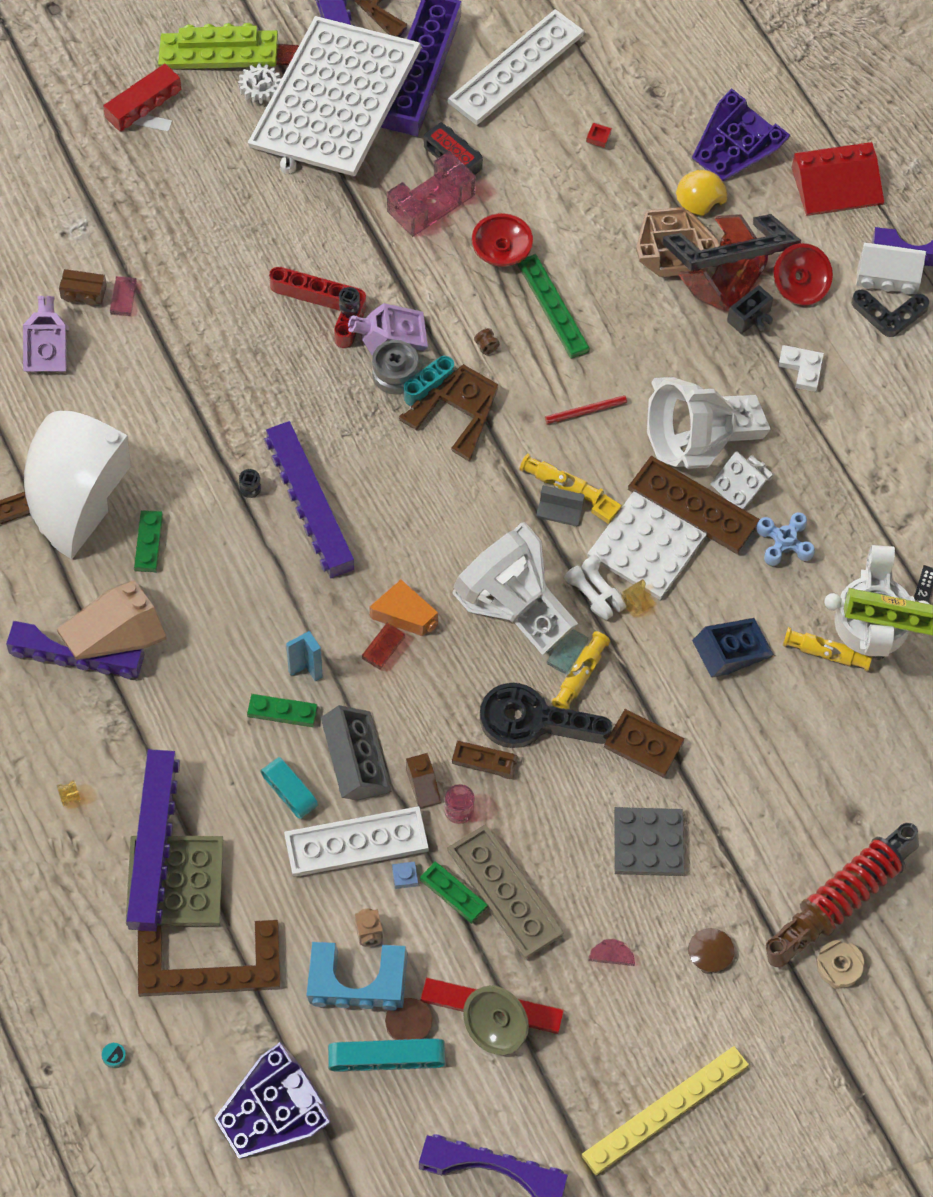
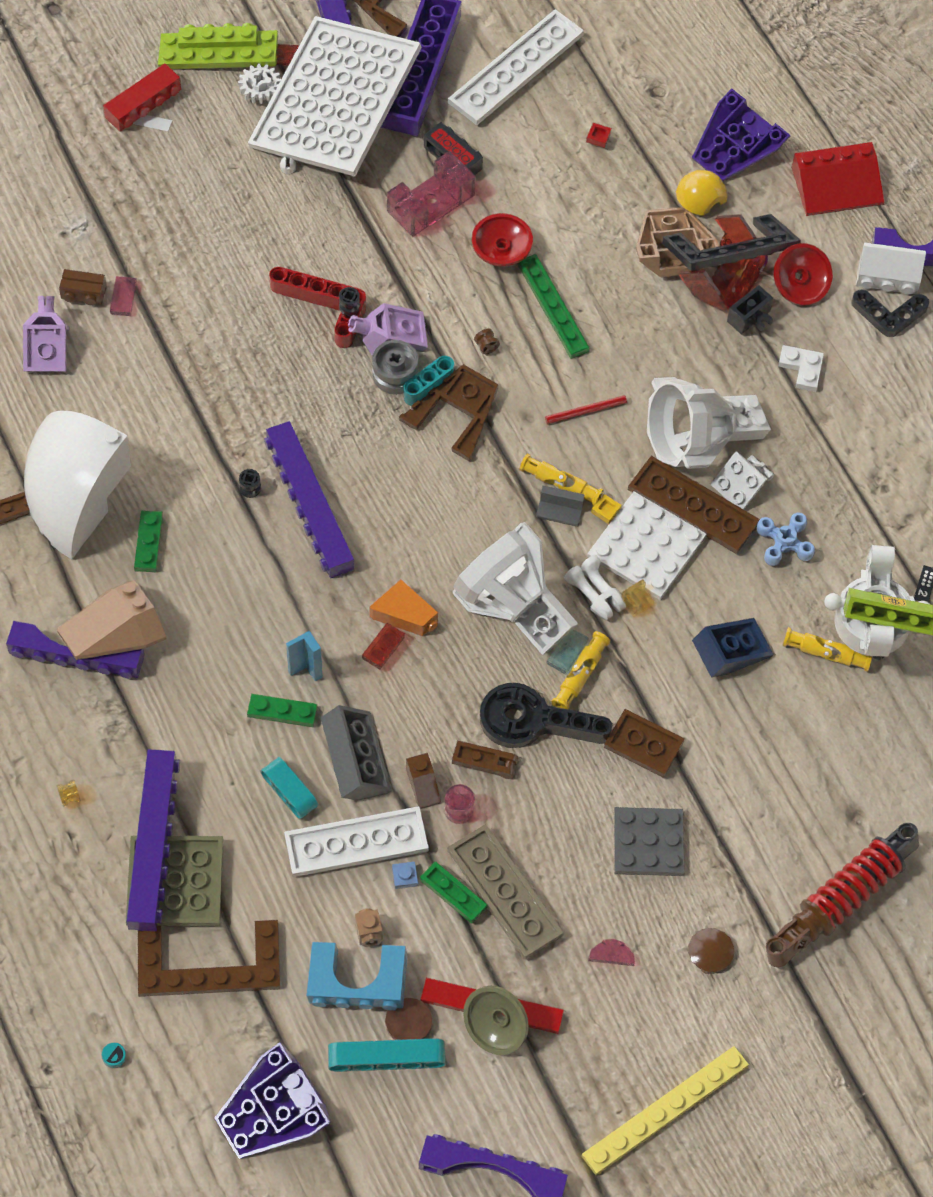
tan plate [816,940,864,989] -> none

